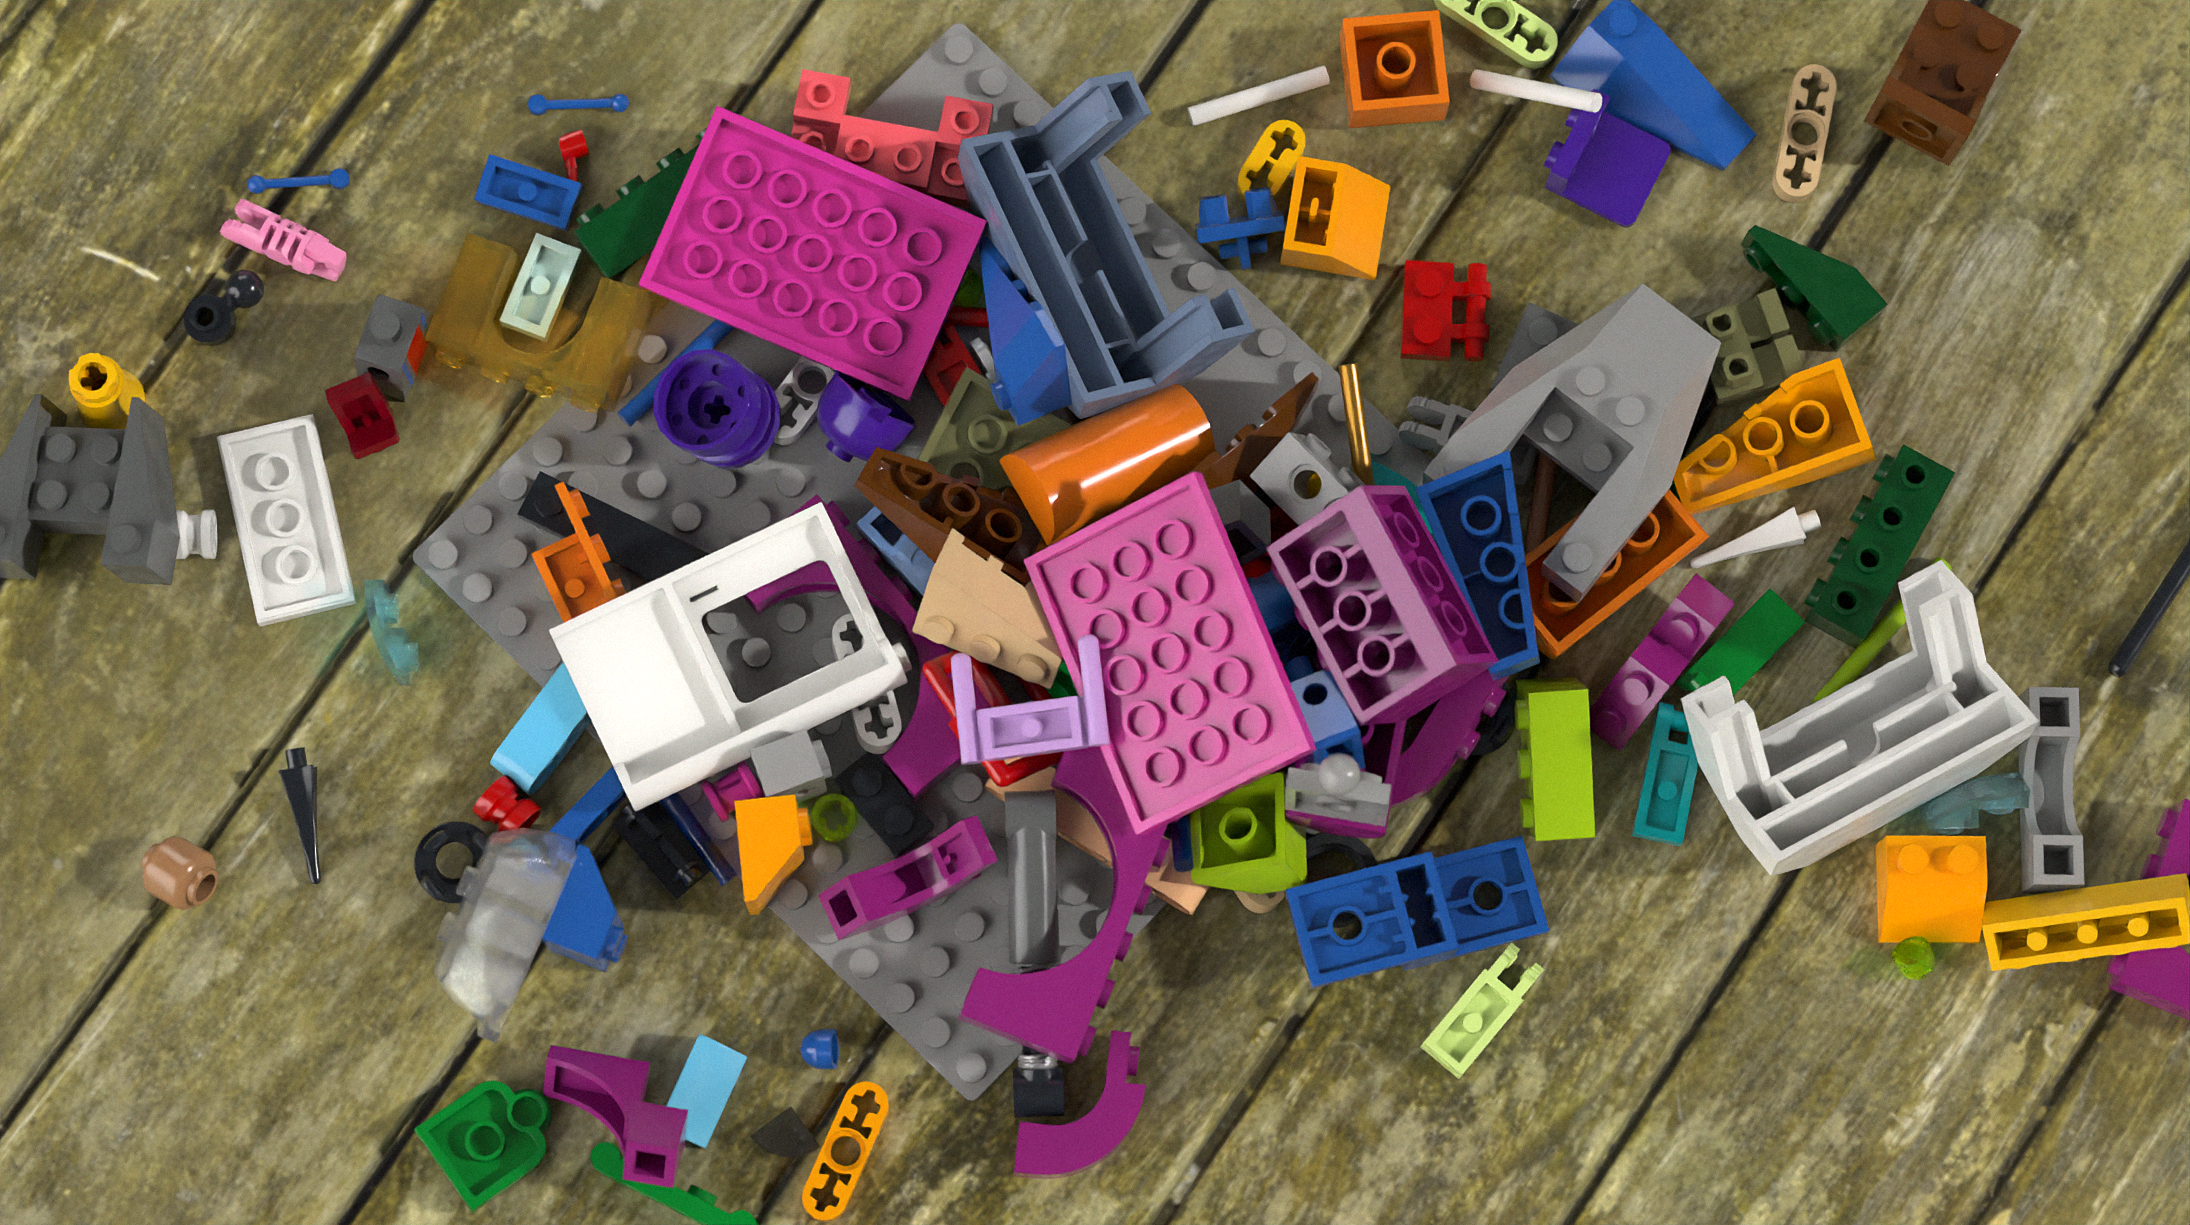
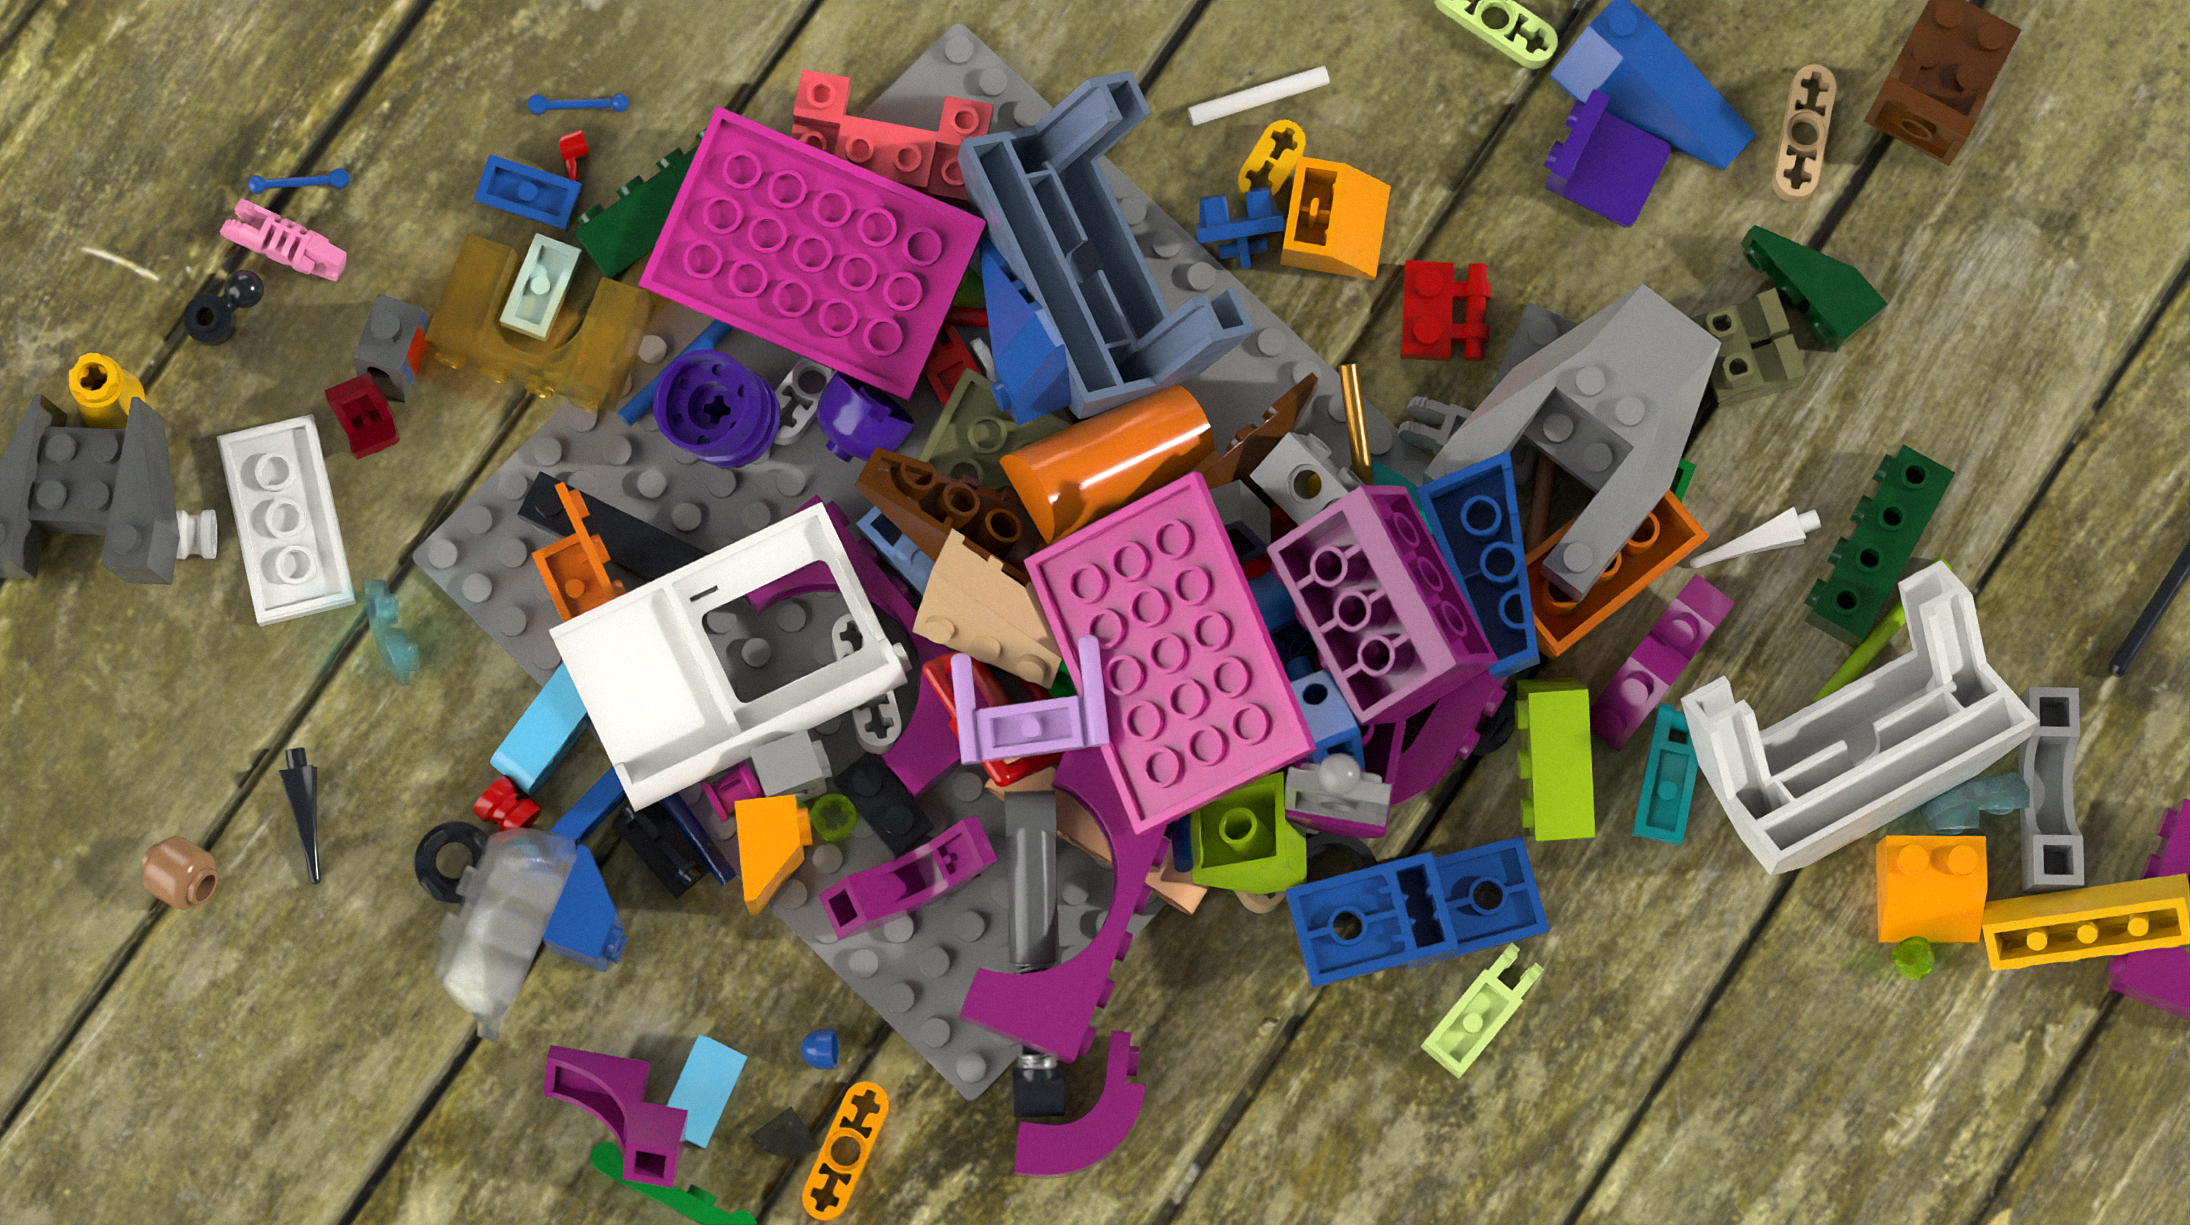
green plate [414,1081,552,1214] -> none
orange brick [1339,10,1450,129] -> none
white bar [1470,70,1602,113] -> none
light orange wedge [1673,357,1876,515] -> none
green hinge [1677,588,1805,696] -> none

